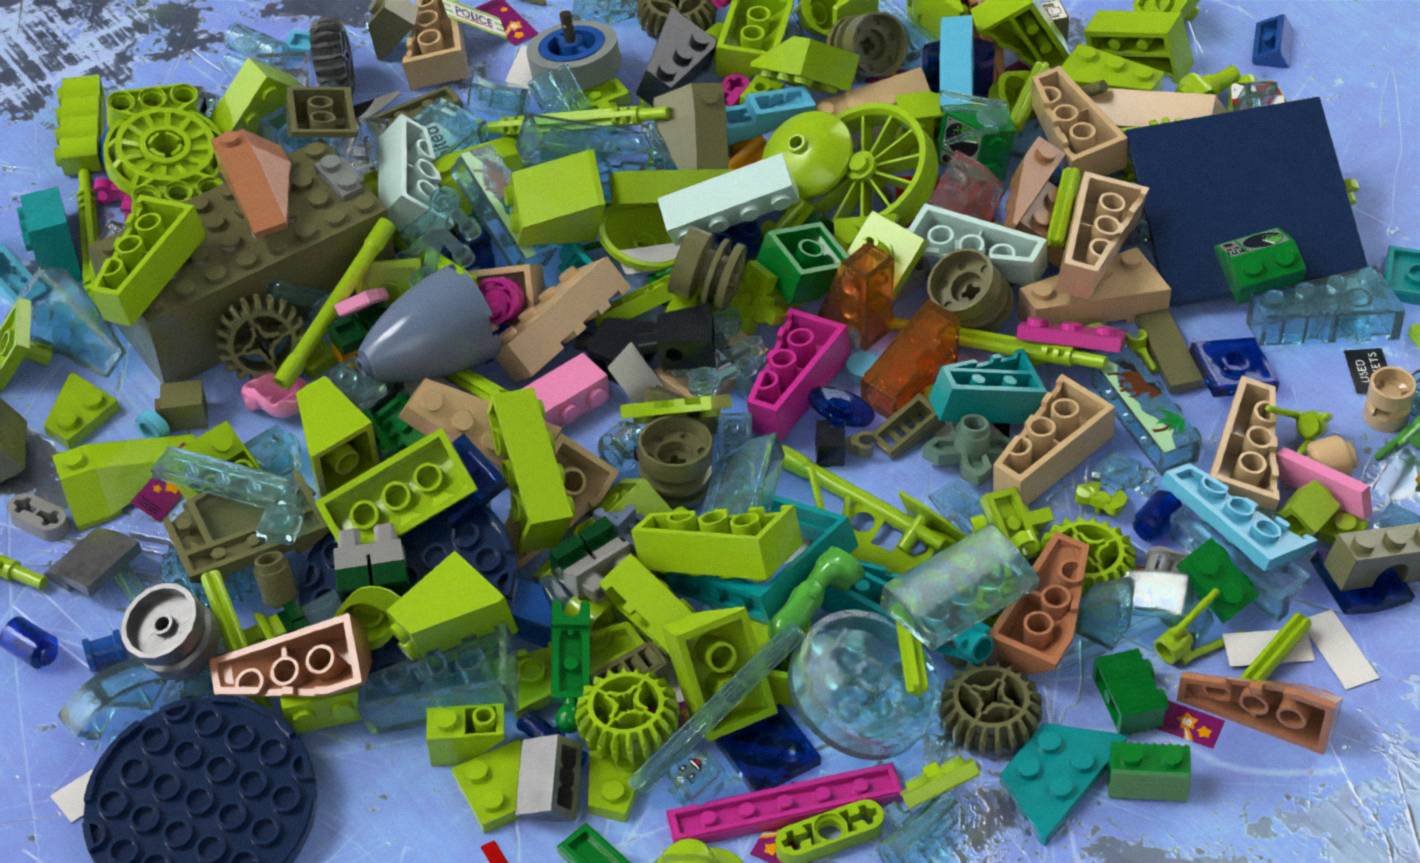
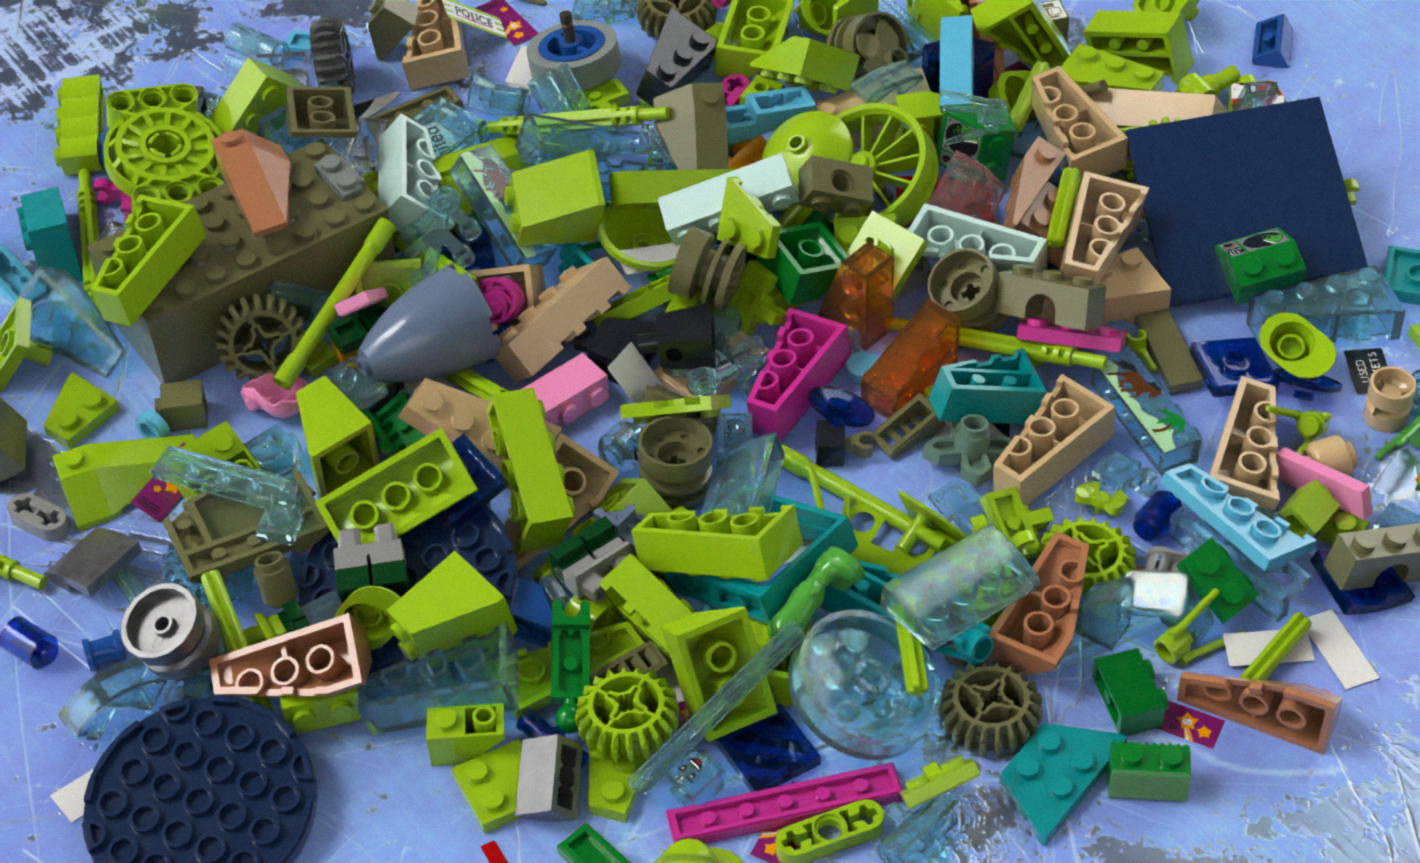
none -> lime wing [717,176,781,259]
none -> olive brick [798,155,874,217]
none -> clear light blue slope [850,60,924,104]
none -> olive plate [856,20,909,79]
none -> olive arch [995,264,1106,331]
none -> lime piece [1259,312,1337,379]
none -> clear blue dish [1273,368,1343,401]

